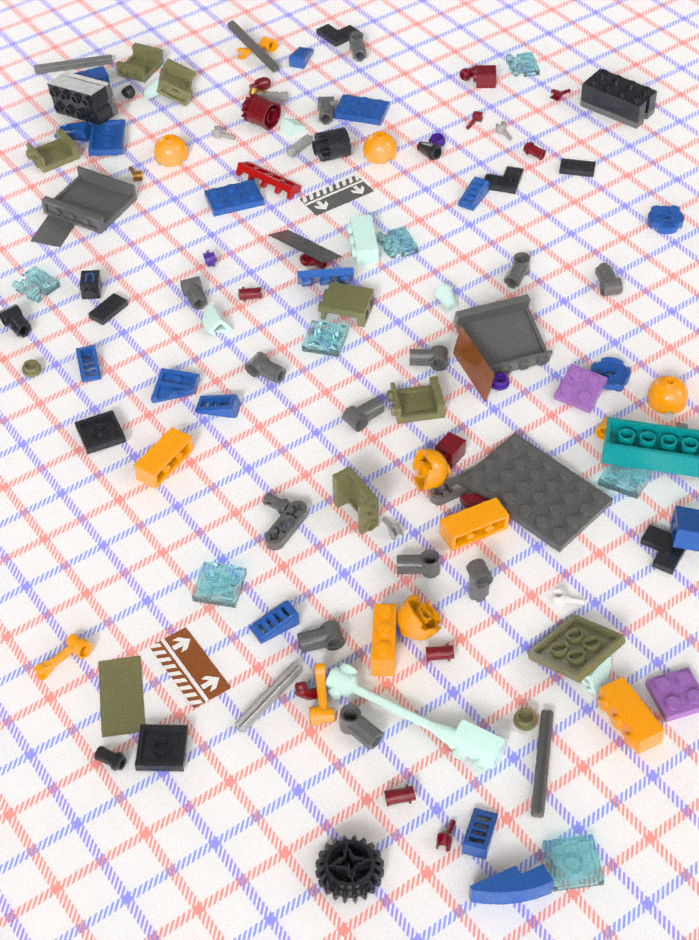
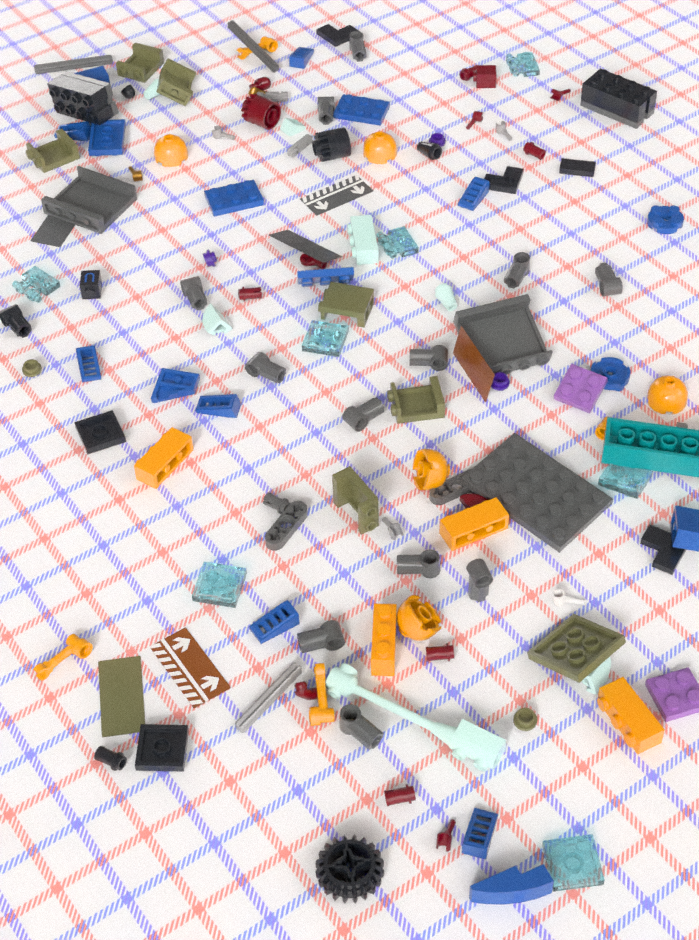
black tile [88,293,128,325] -> none
red hinge [236,161,302,200] -> none
dark red brick [435,432,466,469] -> none
dark grey axle [531,709,554,818] -> none

